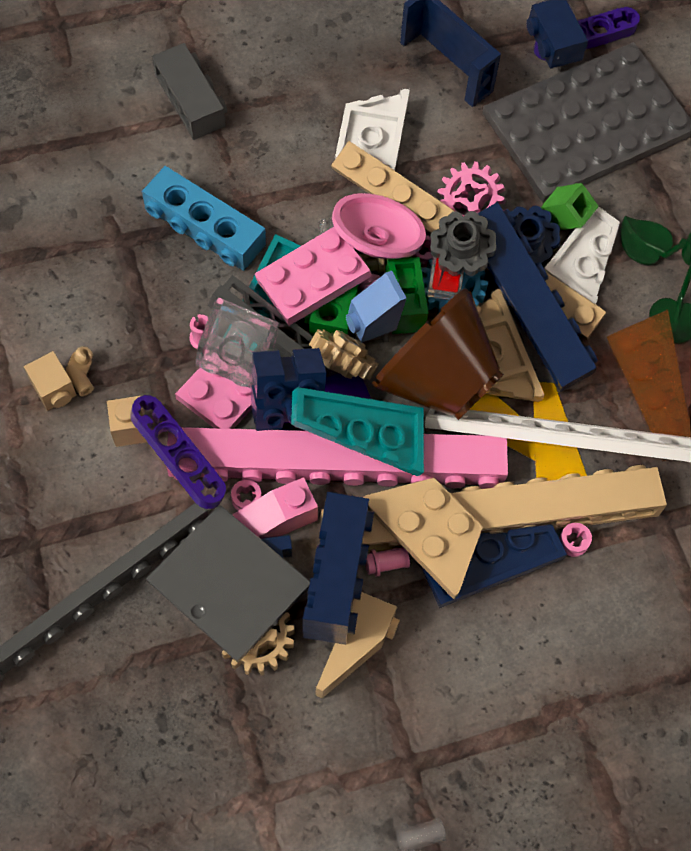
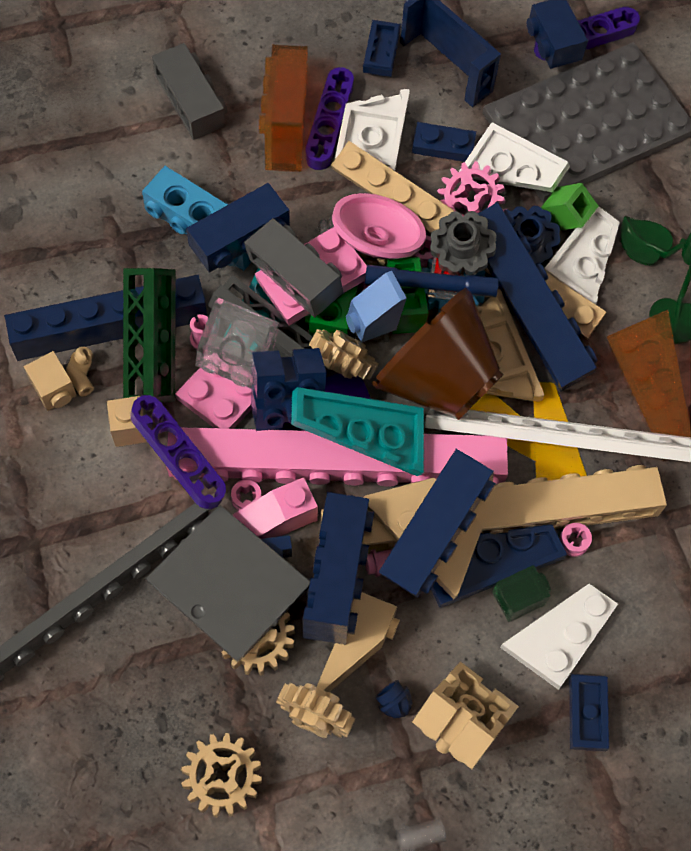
none -> dark blue brick [4,274,207,361]
none -> dark green fence [123,268,176,403]
none -> tan gear [181,733,262,818]
none -> dark blue brick [186,183,290,273]
none -> dark grey brick [244,218,344,318]
none -> clear orange wedge [259,45,308,172]
none -> tan gear [276,683,355,738]
none -> dark purple beam [306,67,354,170]
none -> dark blue plate [363,20,401,77]
none -> dark blue piece [365,265,499,298]
none -> dark blue plate [375,680,413,718]
none -> dark blue wedge [379,448,496,598]
none -> dark blue plate [412,122,476,162]
none -> tan brick [412,661,519,769]
none -> white wing [459,122,570,192]
none -> clear green brick [492,565,551,622]
none -> white wing [500,584,618,690]
none -> dark blue plate [569,674,609,751]

